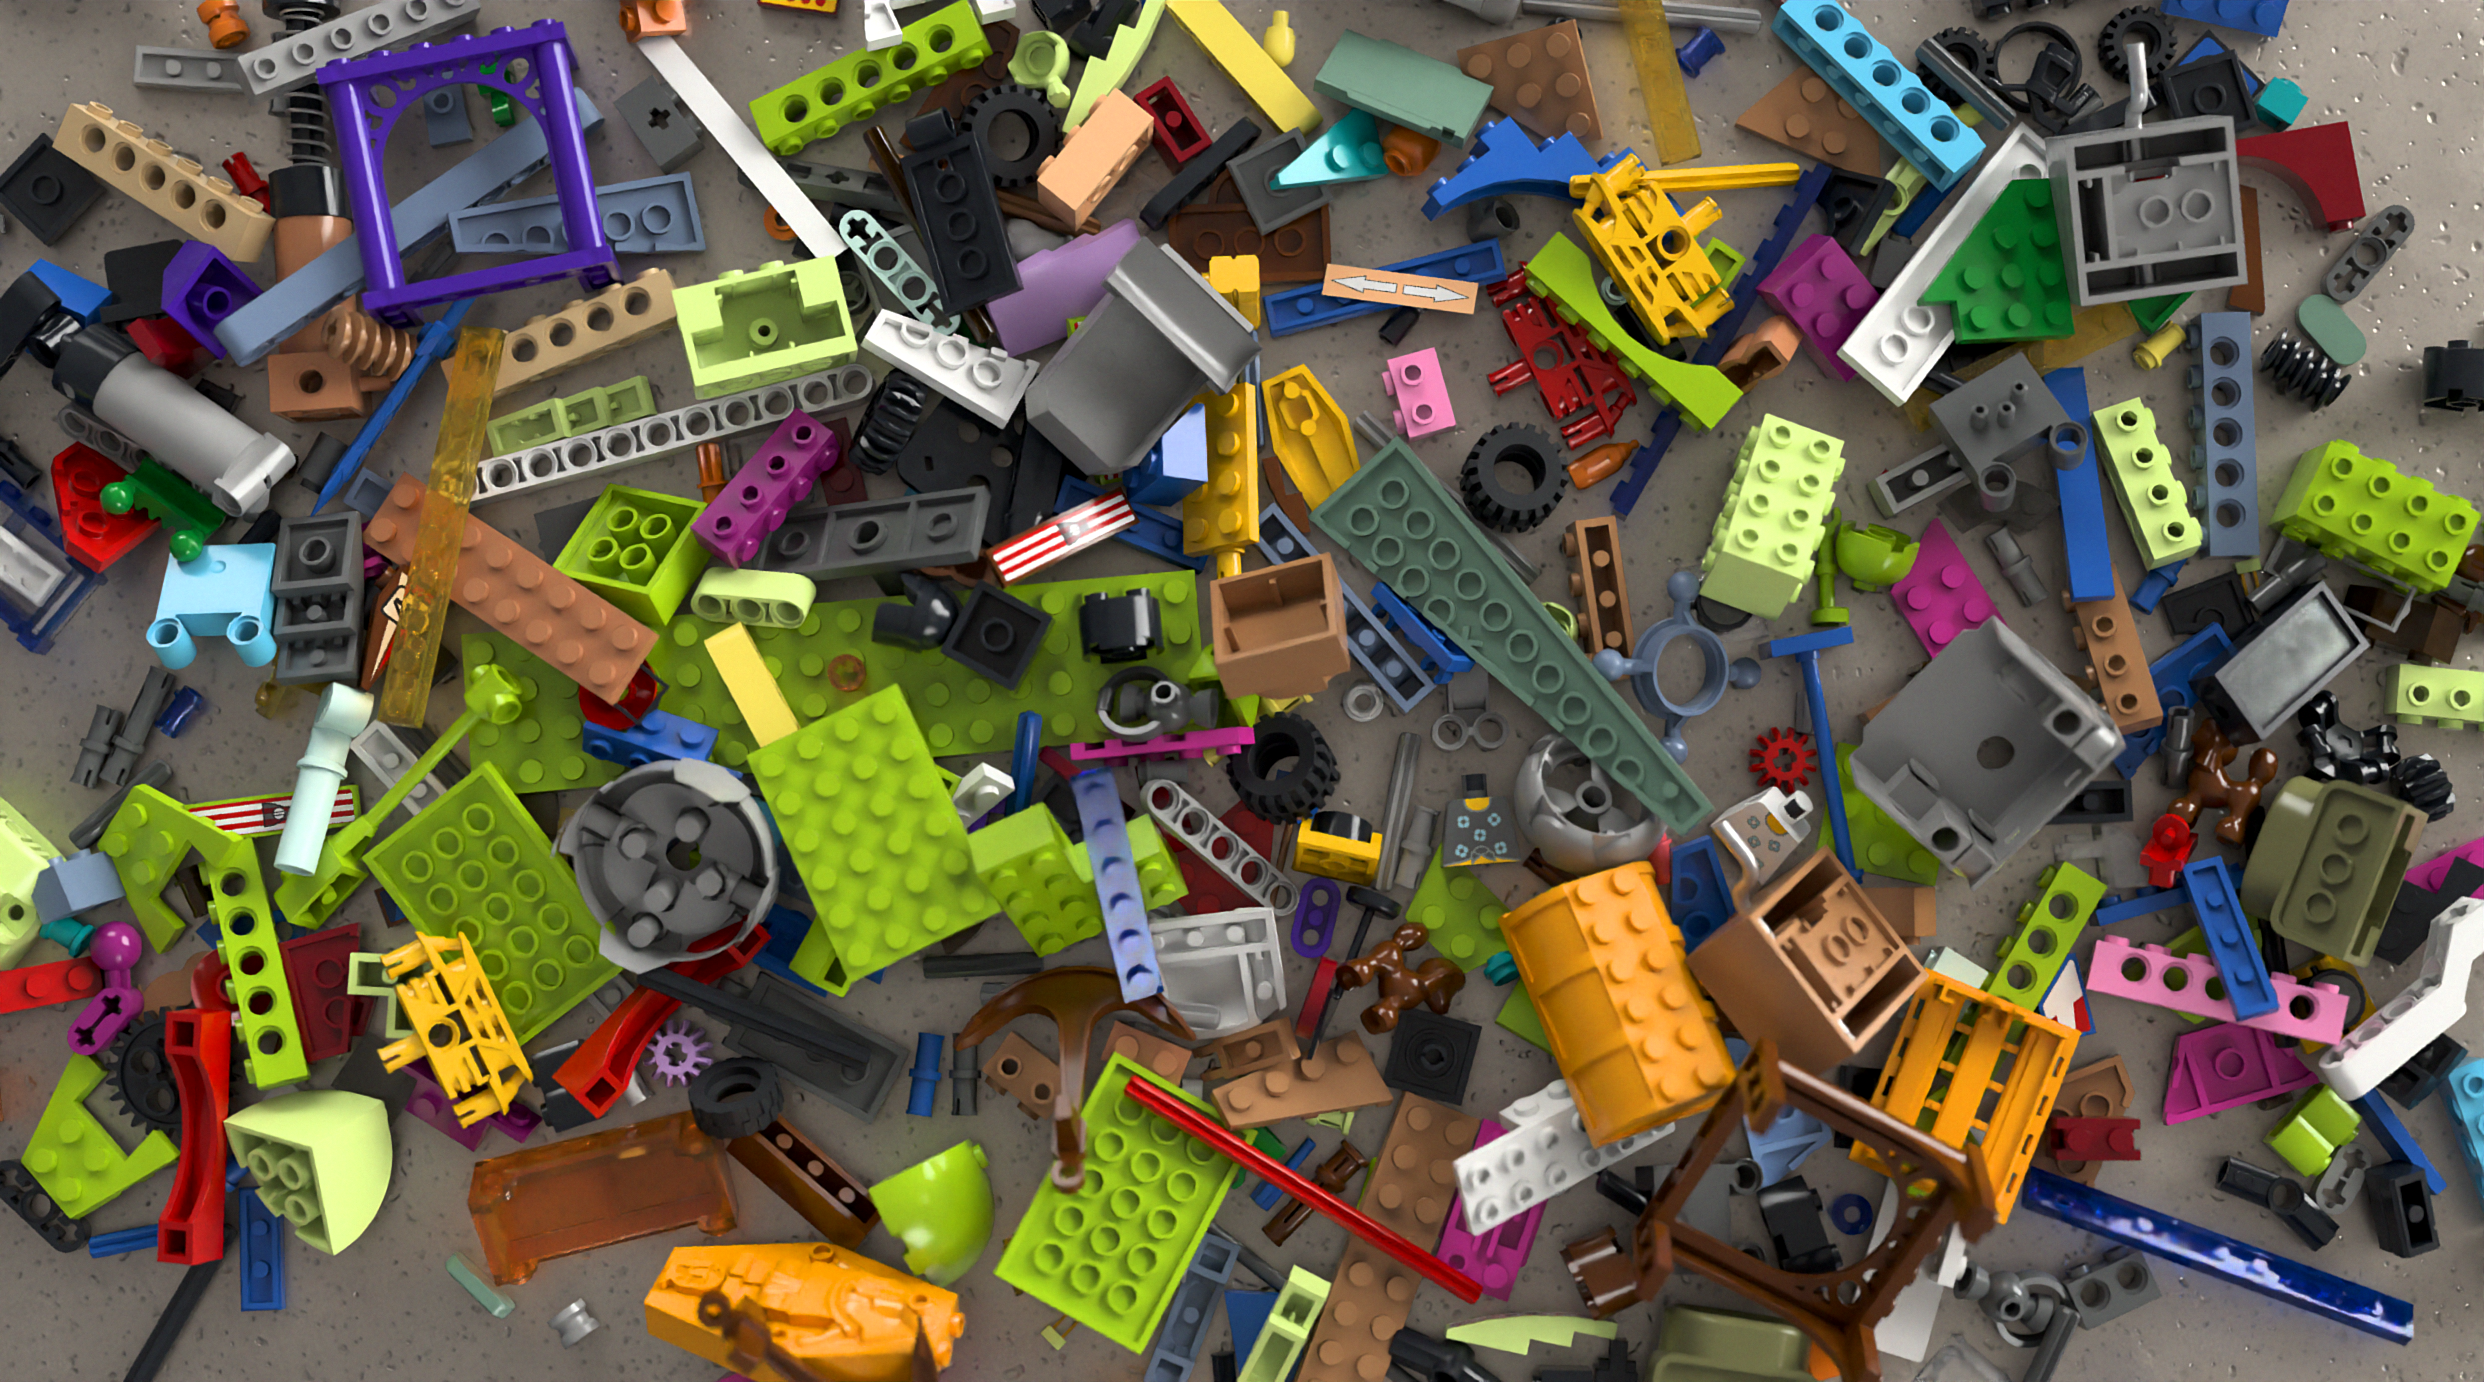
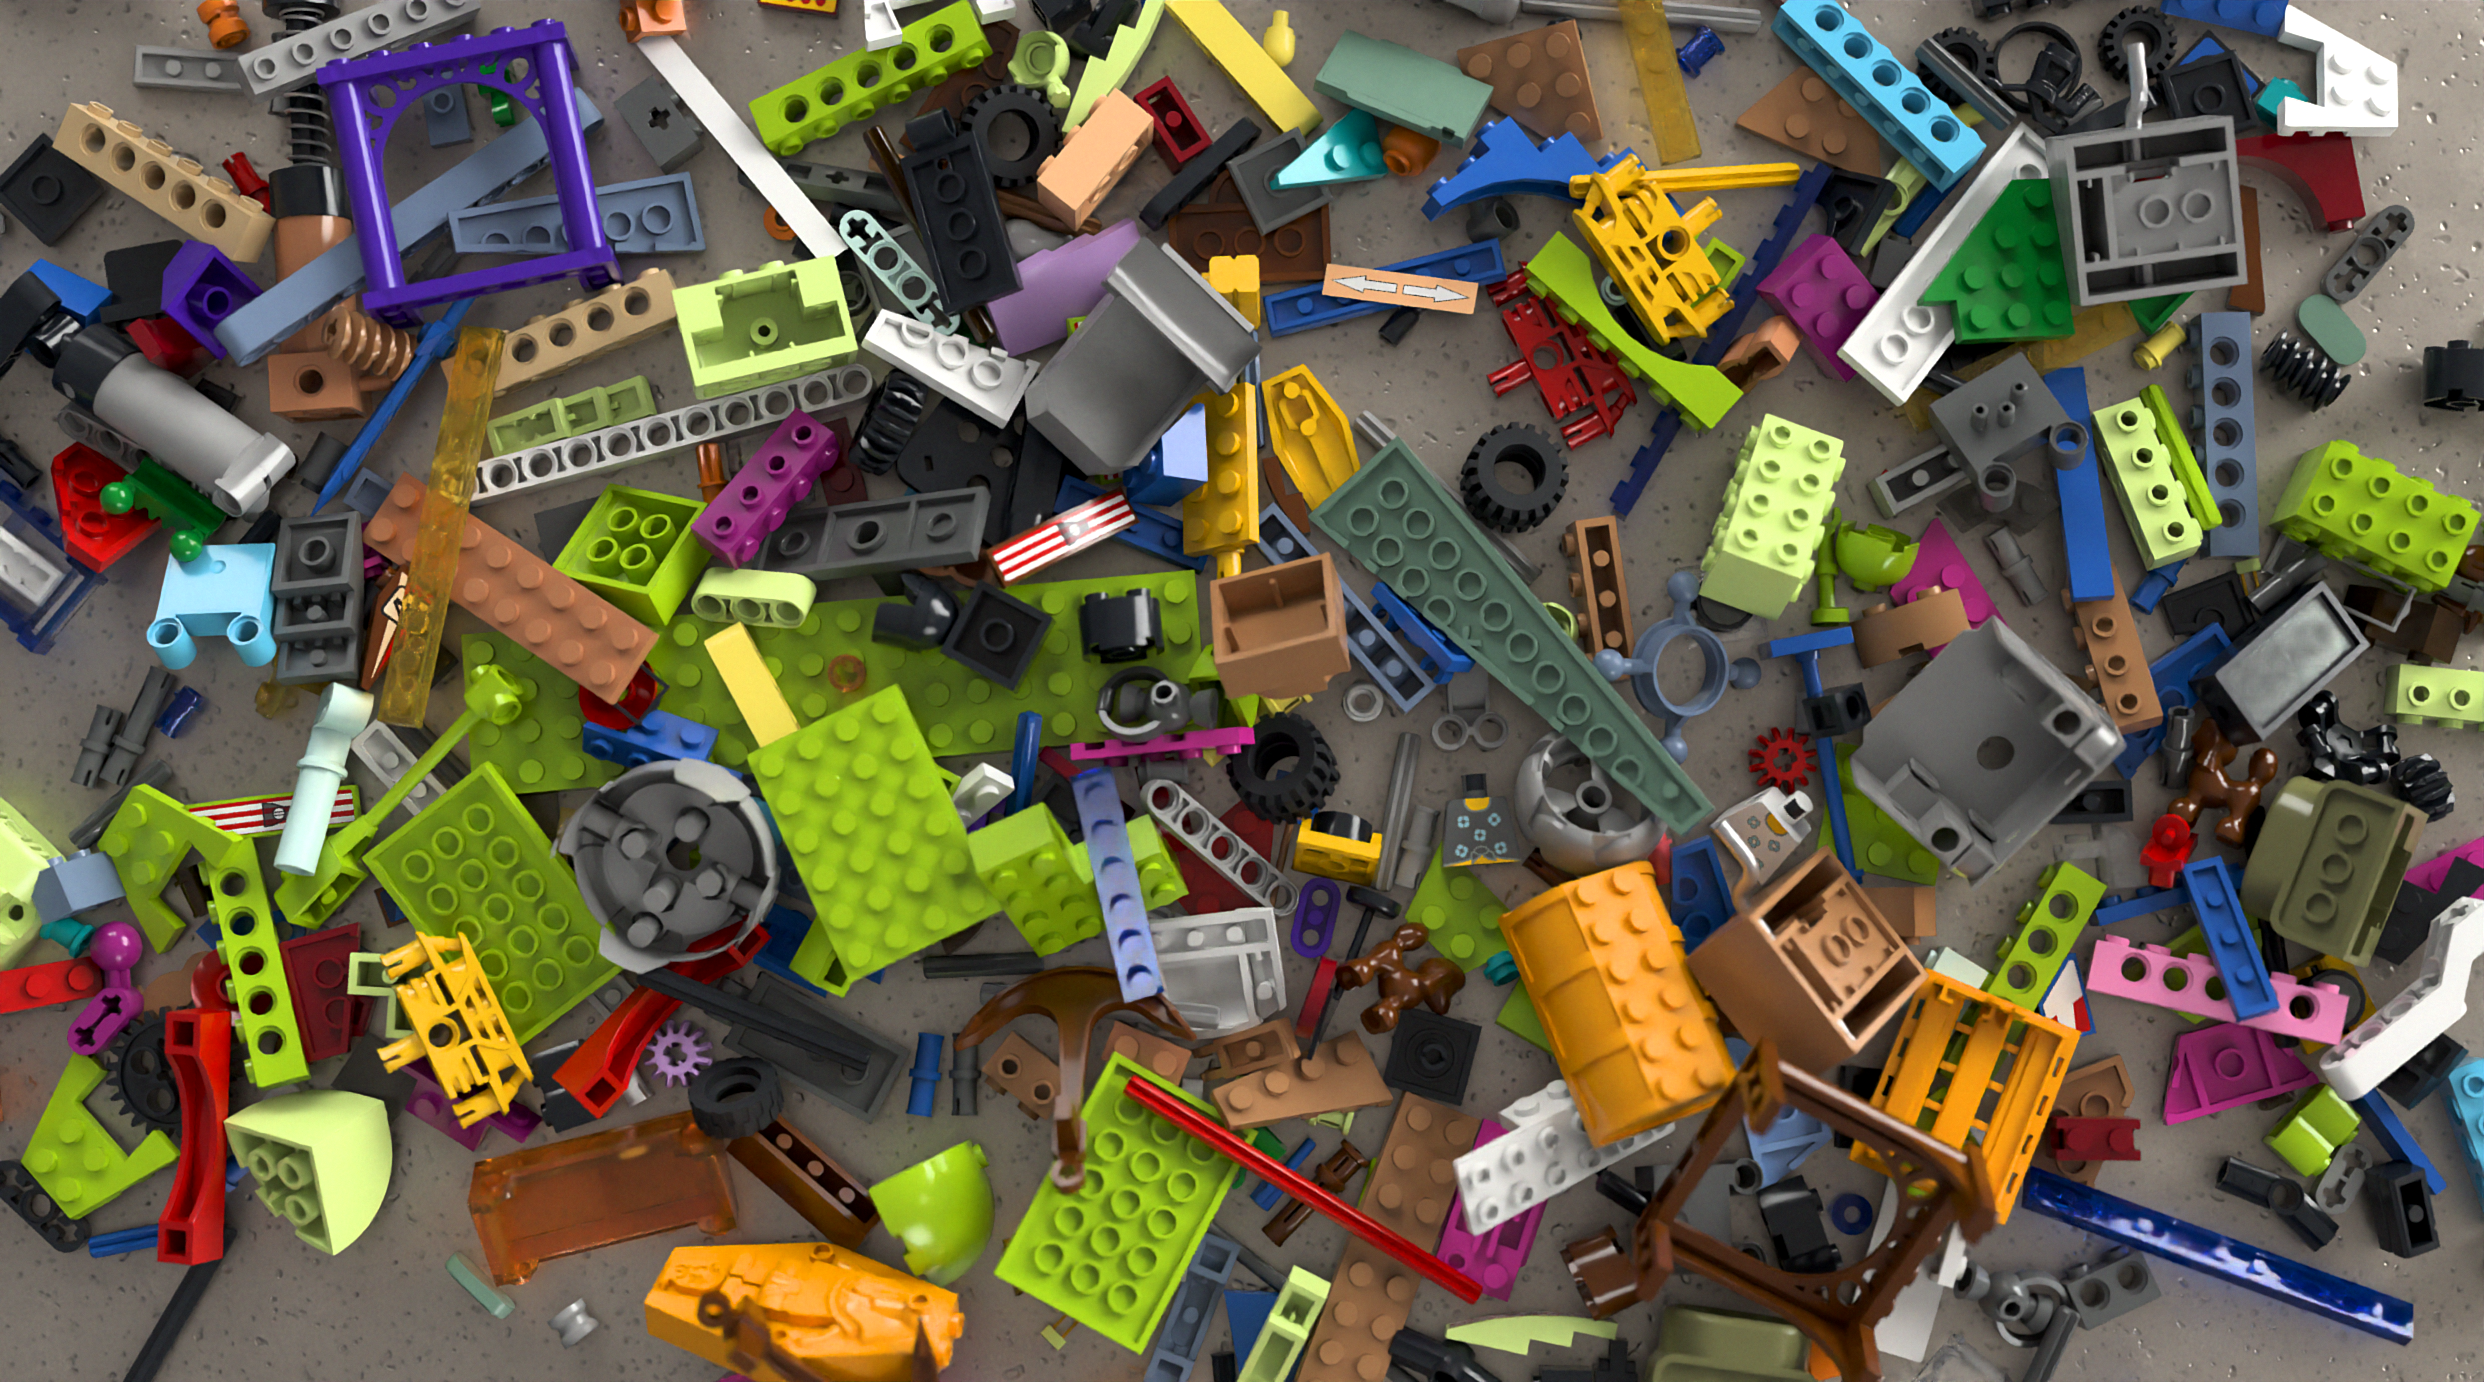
blue tile [238,1186,286,1312] -> none
bright pink brick [1381,347,1456,443] -> none
orange piece [1566,439,1640,490] -> none
none -> black brick [1801,682,1872,740]
none -> medium nougat brick [1849,585,1971,669]
none -> lime axle [2139,384,2222,531]
none -> white wing [2277,5,2398,137]

